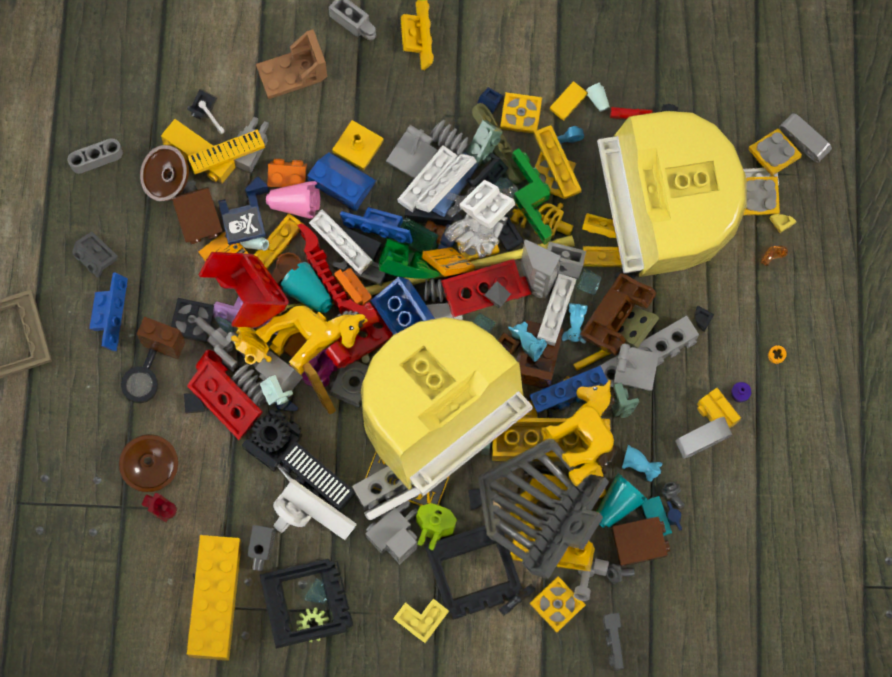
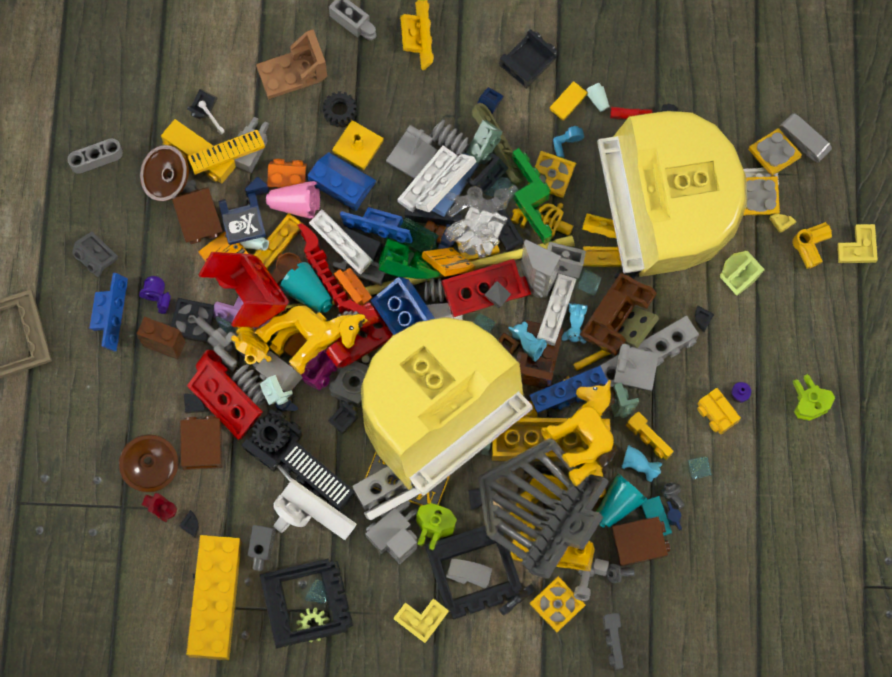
piece [121,349,158,404] -> none
pearl gold tile [303,362,336,414] -> none
white slope [459,180,515,229] -> none
yellow piece [500,92,542,134] -> none
yellow plate [534,125,582,199] -> none
light grey beam [675,417,732,459] -> none
clear orange arm [760,245,788,266] -> none
light orange bush [768,346,786,364] -> none
none -> dark purple piece [139,276,171,314]
none -> black tile [179,510,199,538]
none -> reddish brown brick [180,416,222,470]
none -> black tyre [323,91,357,127]
none -> black bracket [328,401,358,434]
none -> light grey slope [447,559,492,588]
none -> black panel [499,29,557,89]
none -> yellow plate [626,412,674,460]
none -> clear light blue slope [688,456,712,479]
none -> yellowish green slope [720,251,765,296]
none -> yellow piece [792,222,832,269]
none -> lime hinge [793,374,835,421]
none -> light yellow plate [837,224,878,263]

